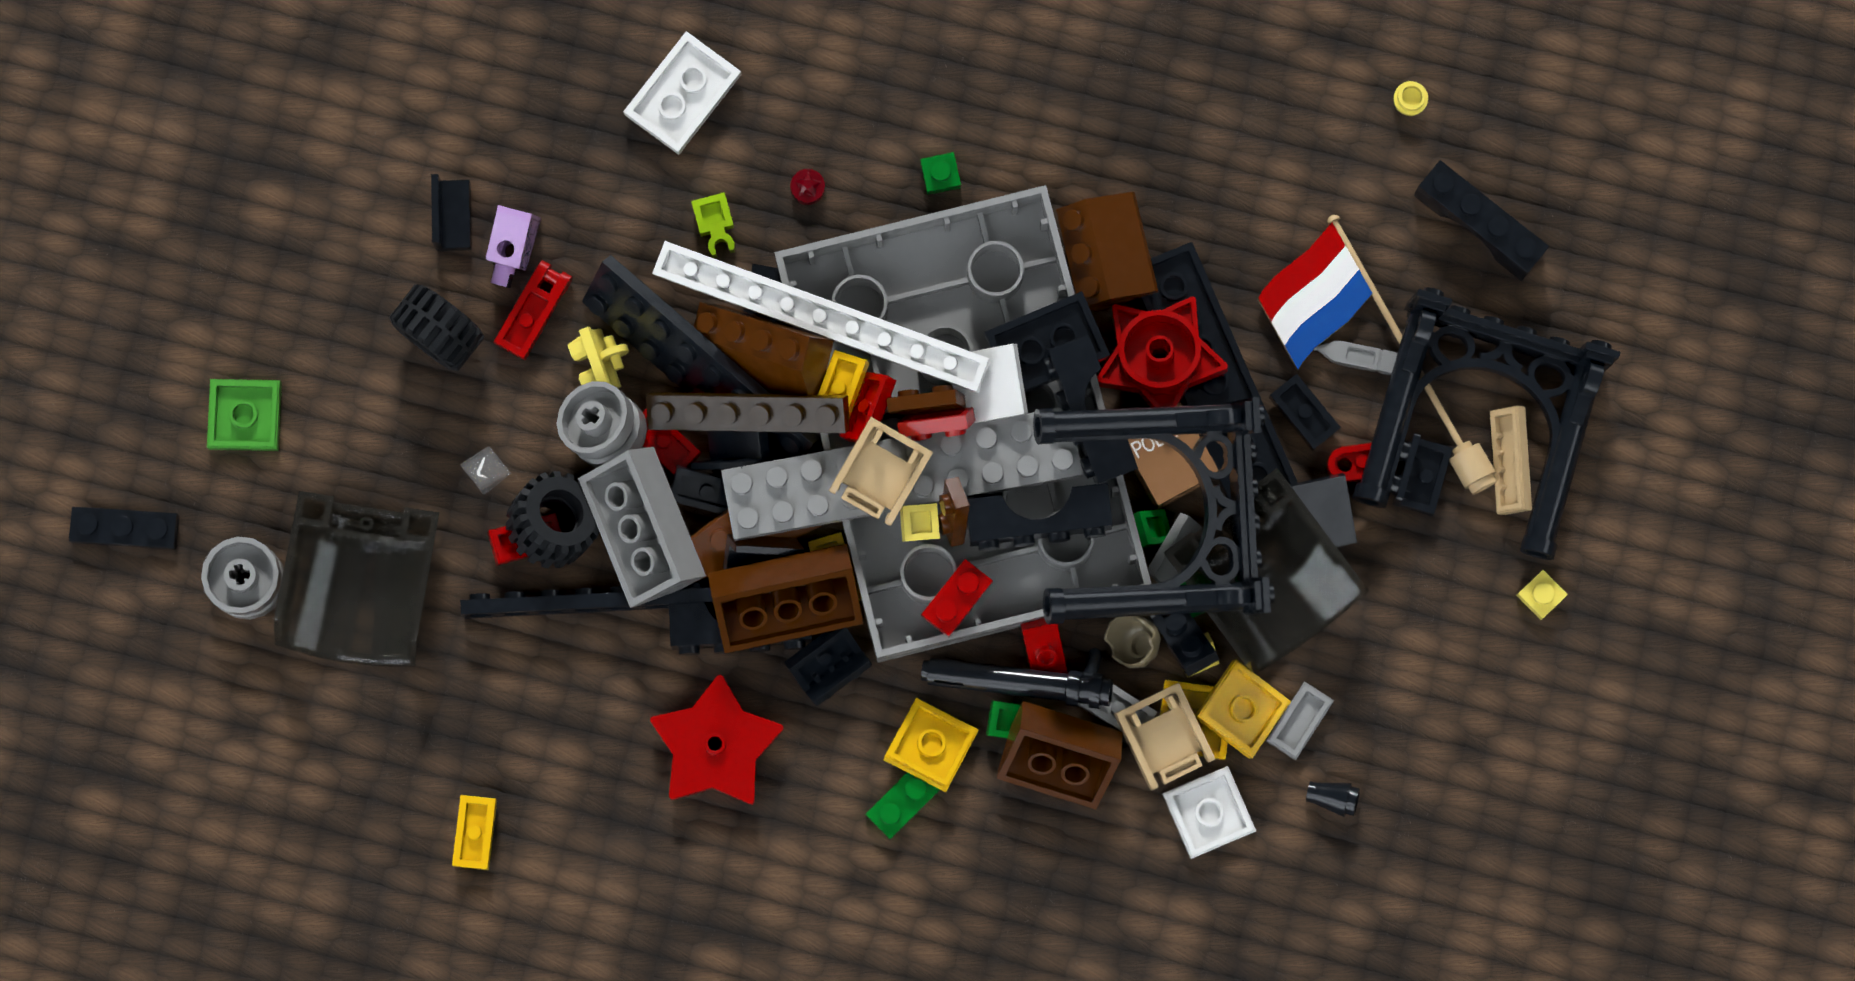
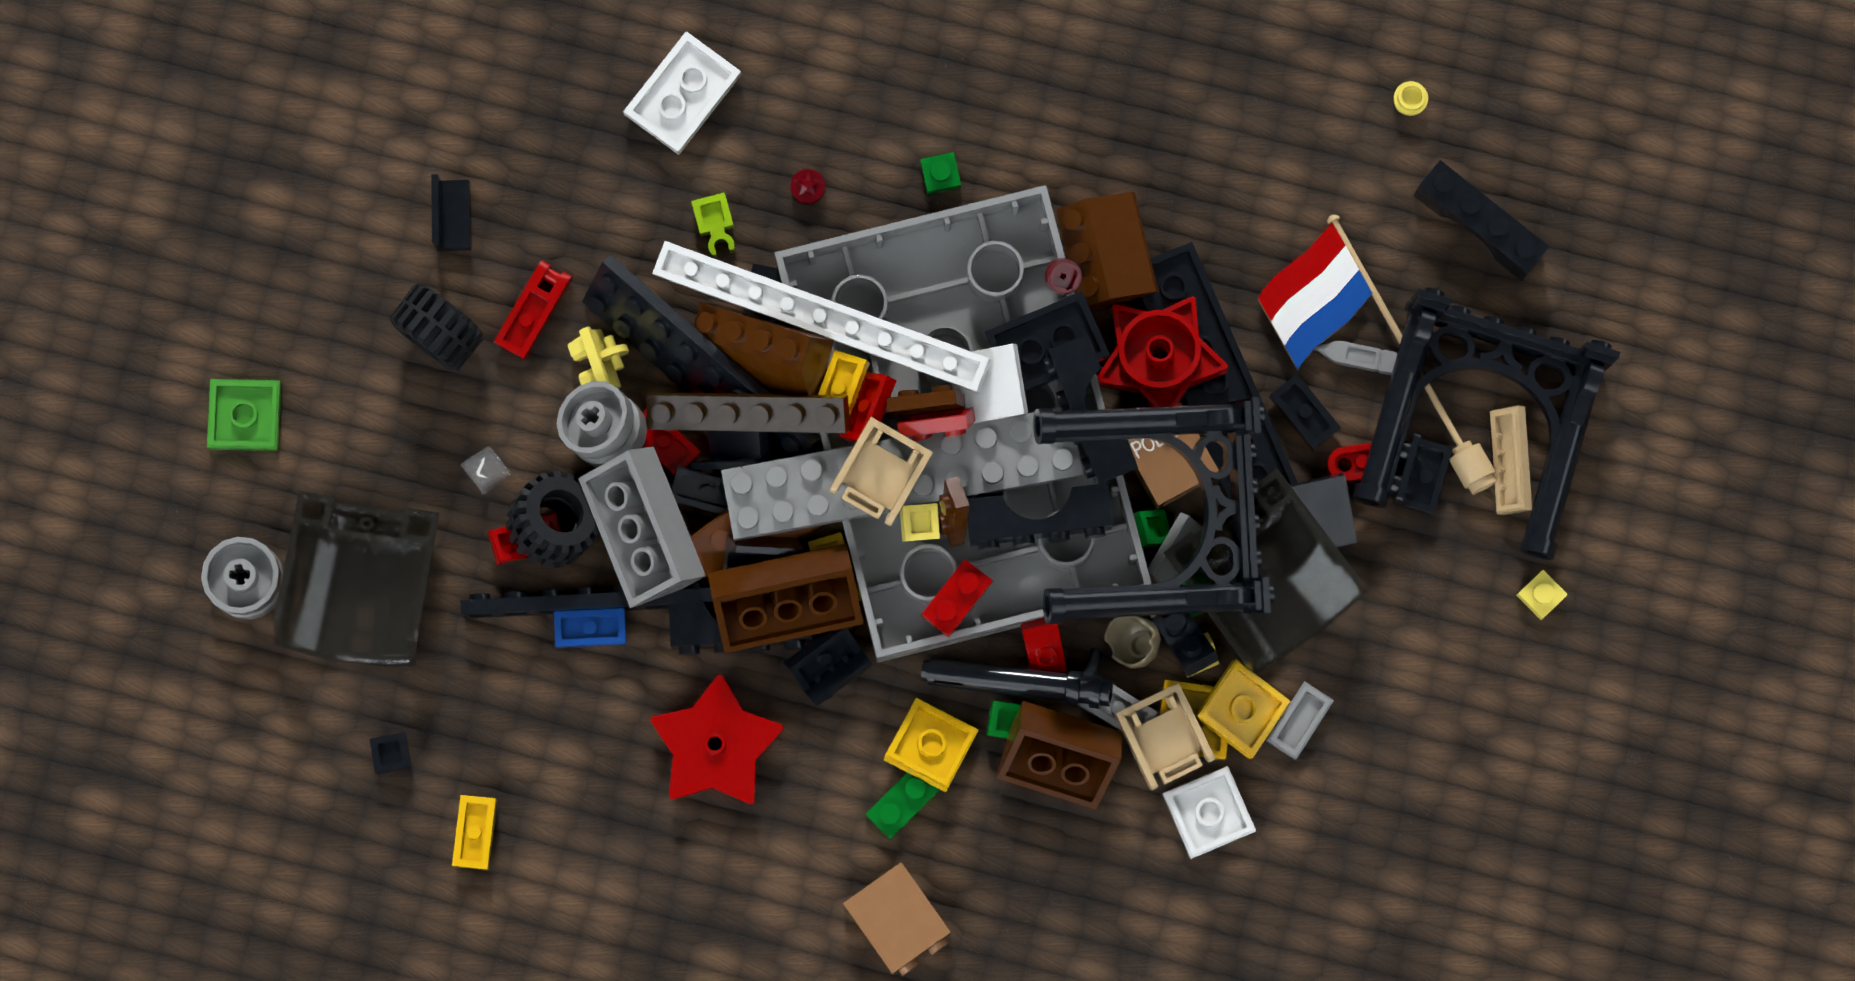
black plate [69,506,179,550] -> none
lavender torso [486,205,541,288] -> none
black cone [1306,781,1360,817] -> none
none -> black plate [369,732,412,775]
none -> blue plate [554,608,627,648]
none -> medium nougat brick [843,862,951,976]
none -> dark red tile [1045,258,1082,295]

